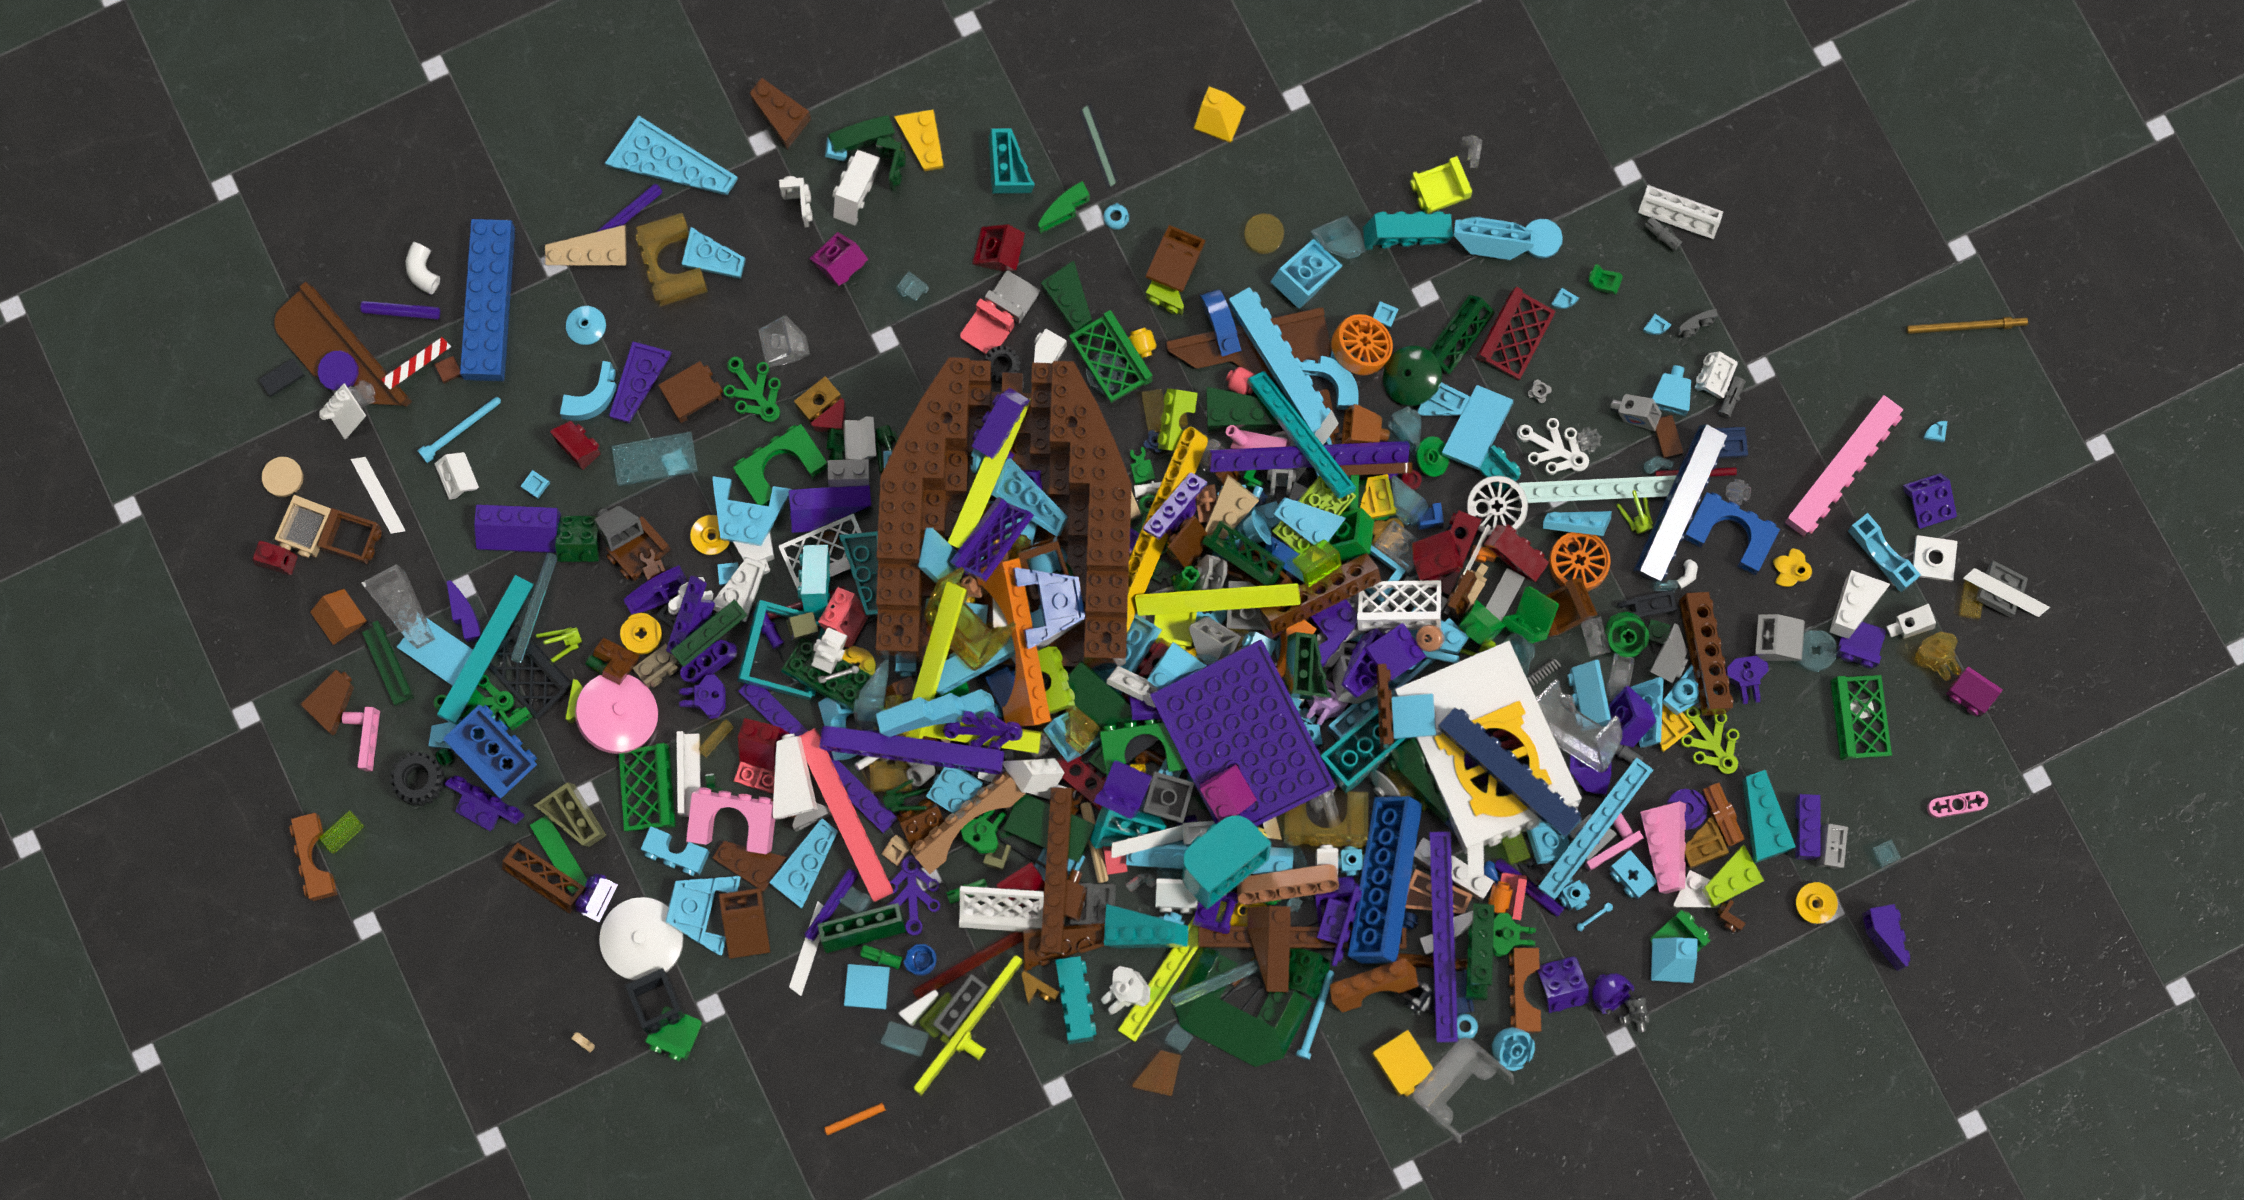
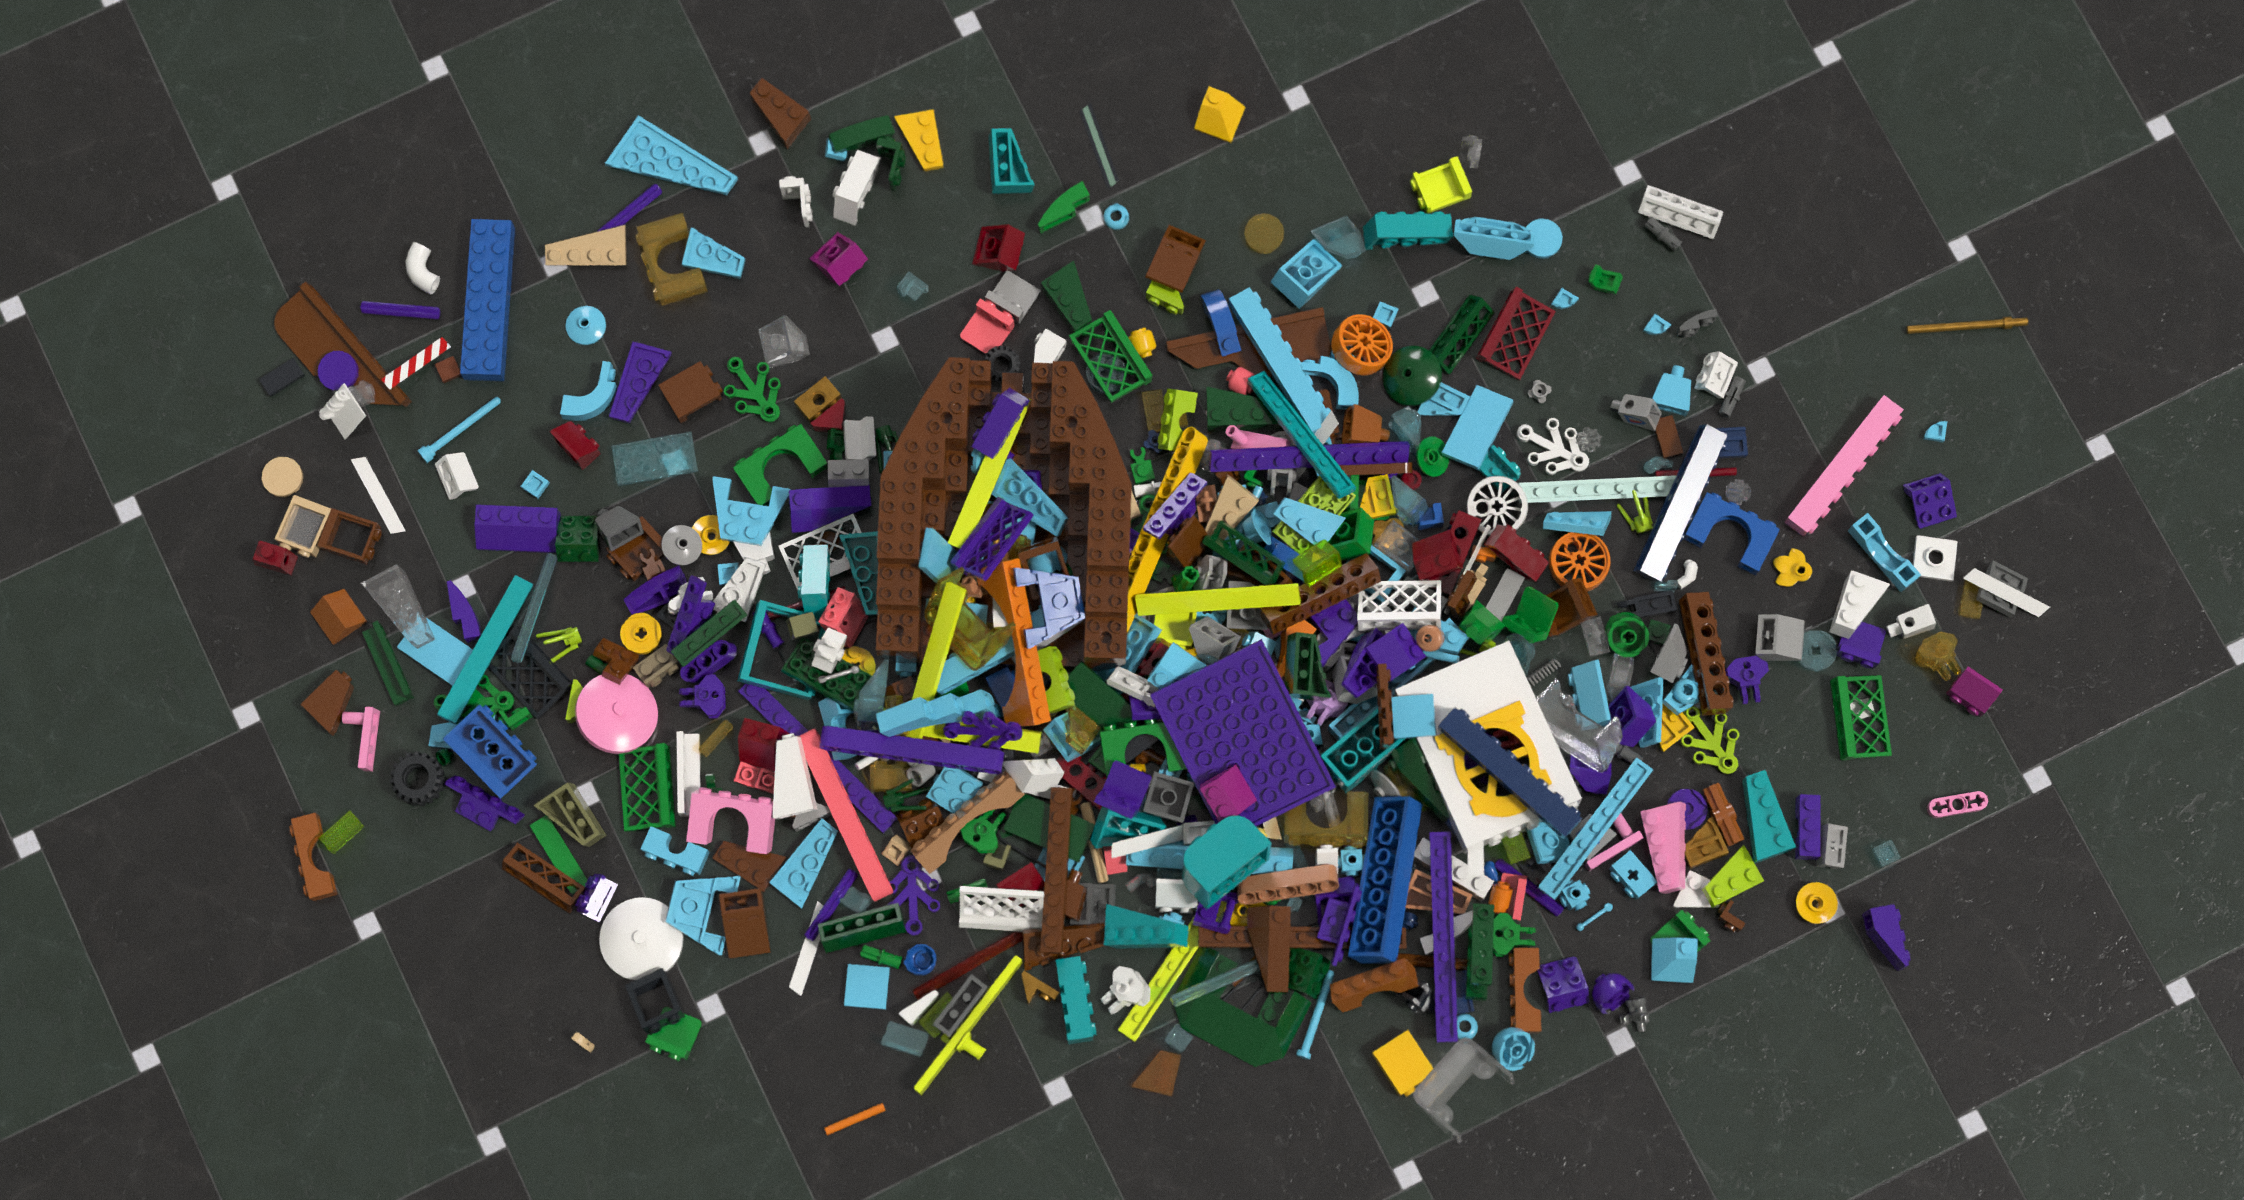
none -> light grey dish [661,525,702,565]

